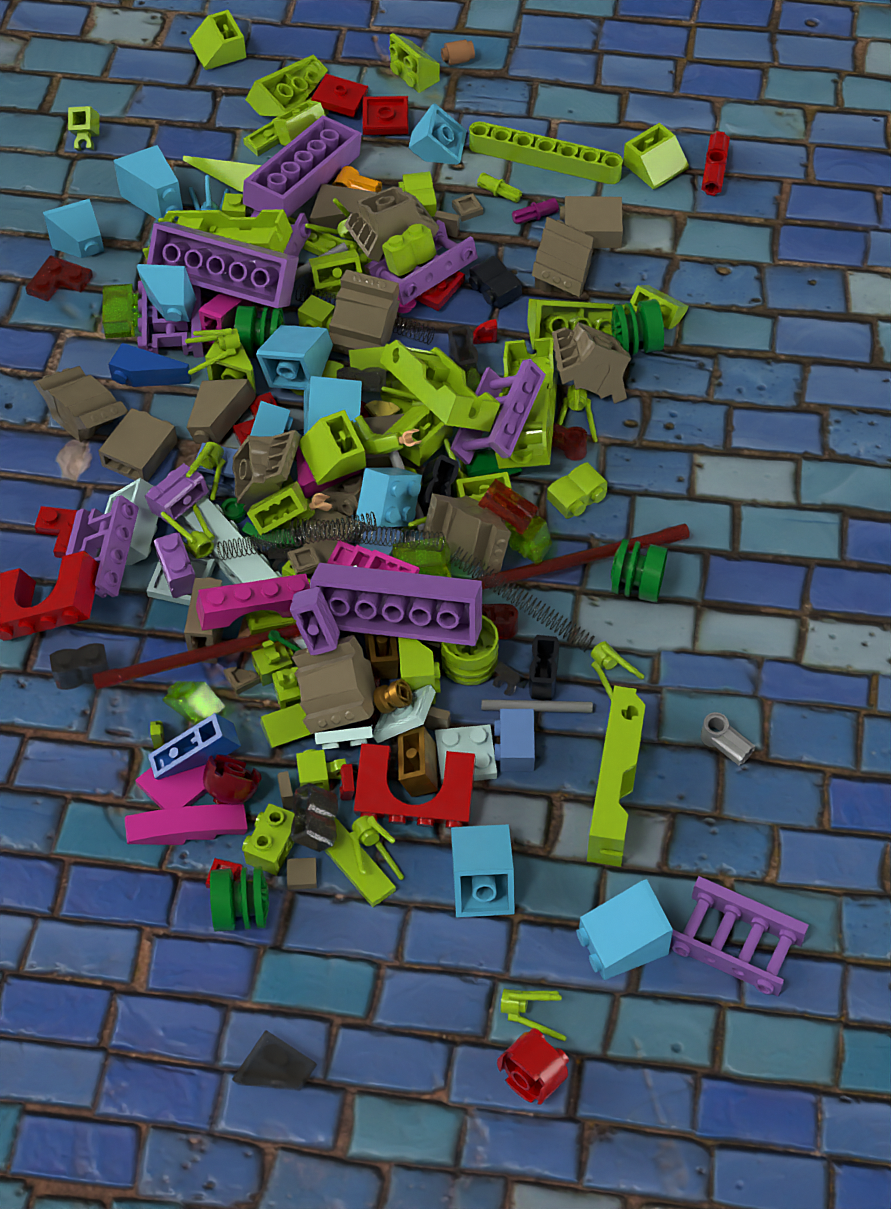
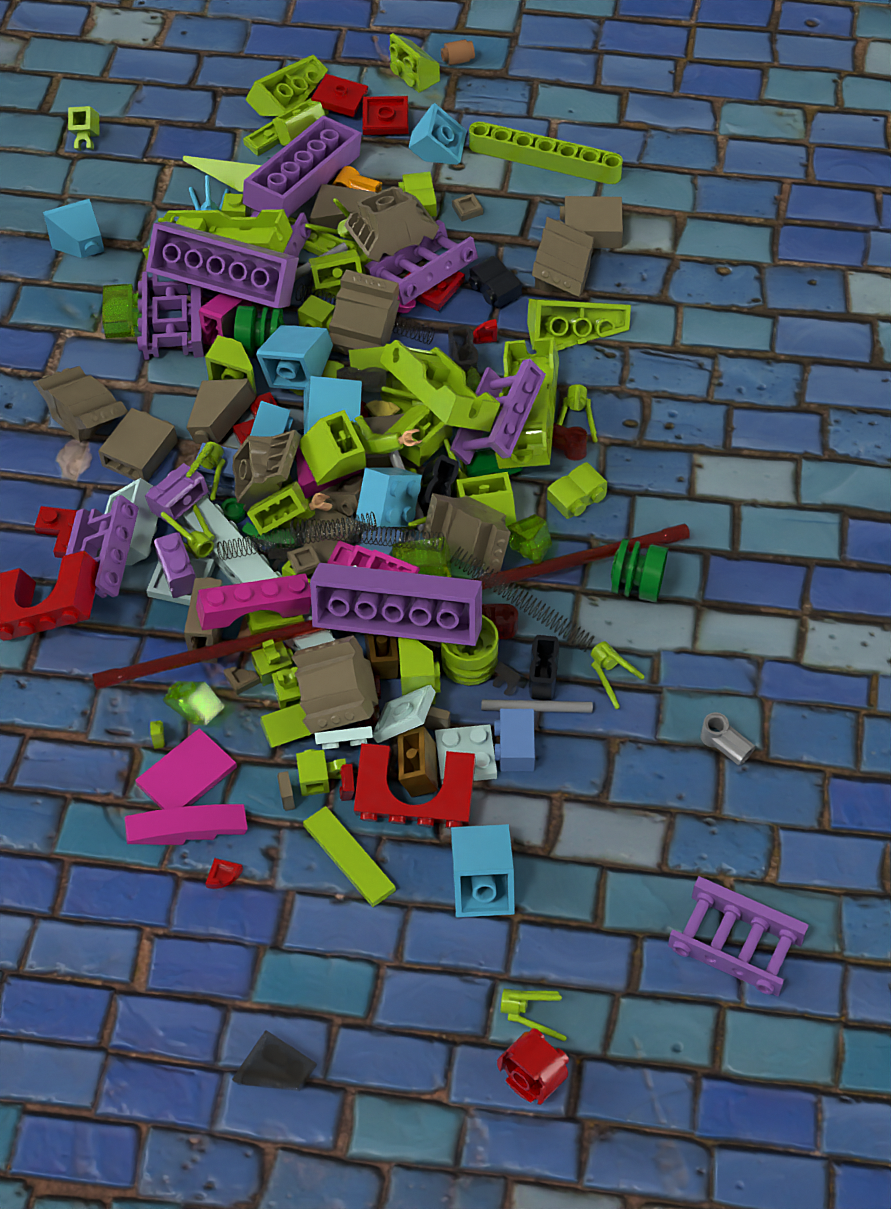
clear red plate [26,255,93,302] -> none
clear smoke brick [49,643,111,690] -> none
blue slope [108,343,192,387] -> none
medium azure slope [113,145,183,220] -> none
medium azure slope [137,264,197,322] -> none
blue slope [148,713,241,780] -> none
lime plant [185,328,241,375] -> none
lime slope [189,10,247,70] -> none
dark red cylinder [203,754,262,805] -> none
green wheel [210,866,269,932] -> none
lime brick [242,803,302,876] -> none
green hinge [268,630,301,652] -> none
dark tan tile [287,858,317,890] -> none
medium lavender brick [290,587,340,656] -> none
clear smoke brick [291,783,338,852] -> none
lime plant [349,816,404,880] -> none
pearl gold wheel [373,679,413,714] -> none
lime brick [382,224,437,276] -> none
dark tan tile [434,211,460,237] -> none
lime axle [477,172,522,203] -> none
clear red plate [478,478,539,535] -> none
magenta axle [512,198,559,224] -> none
dark tan slope [552,322,631,404] -> none
medium azure slope [576,879,673,980] -> none
lime piece [587,686,646,867] -> none
green wheel [611,299,664,355] -> none
lime slope [623,122,689,189] -> none
lime brick [630,285,689,329] -> none
red piece [701,131,730,196] -> none

